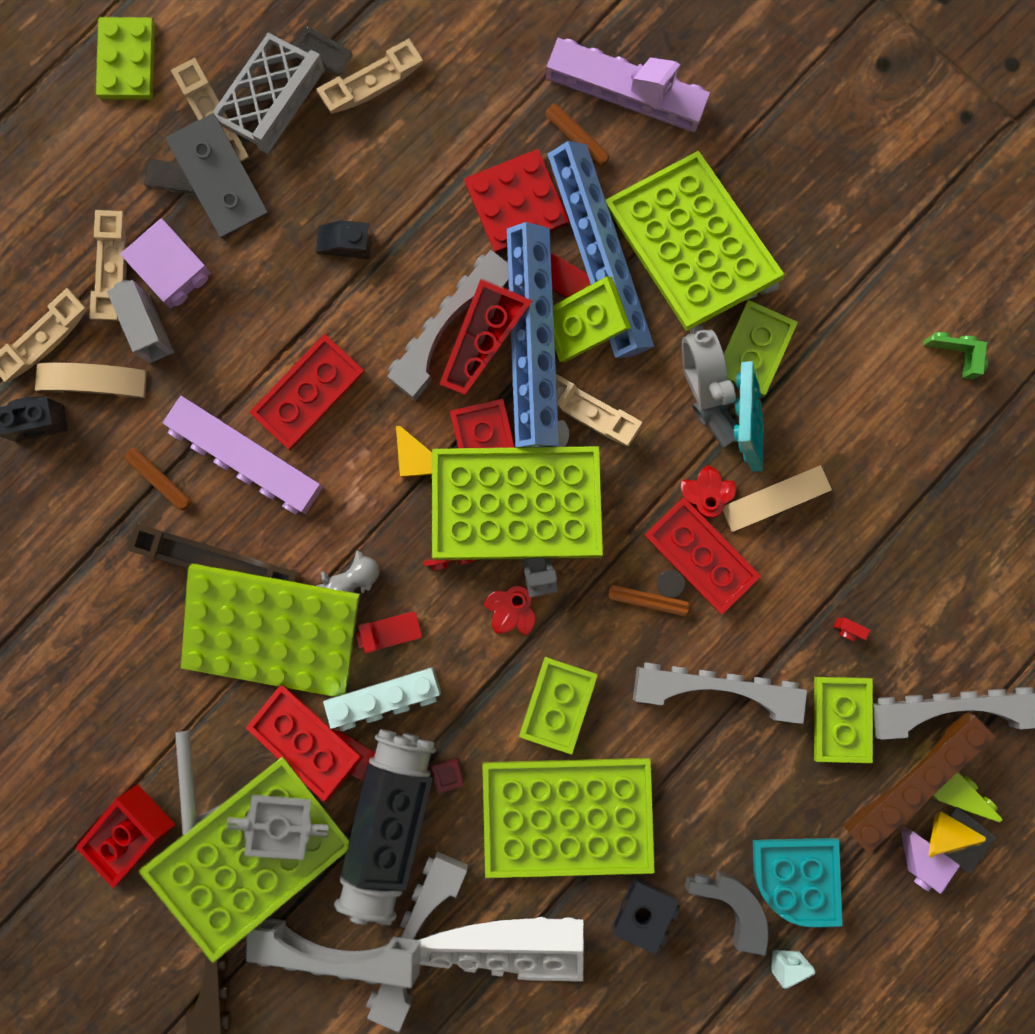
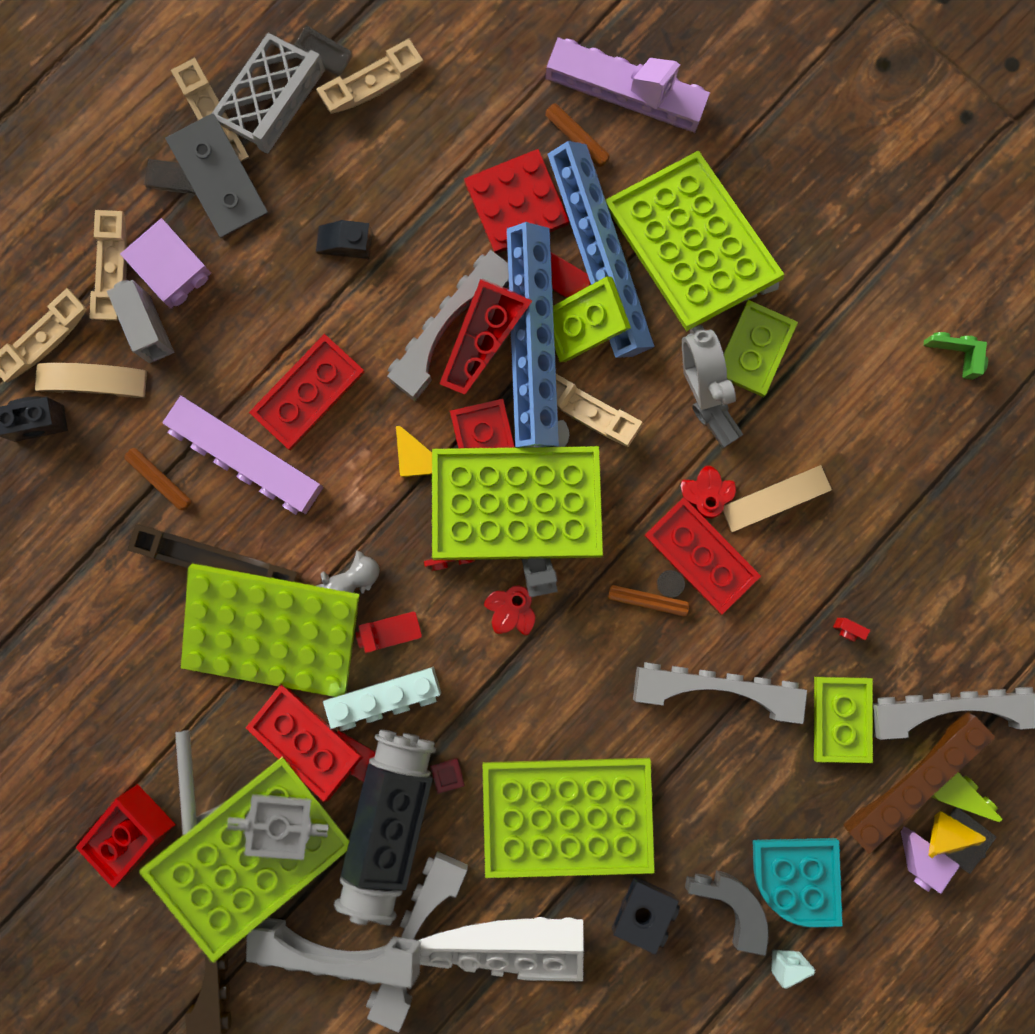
lime plate [96,17,155,100] -> none
lime plate [519,657,598,755] -> none
teal plate [734,361,764,472] -> none

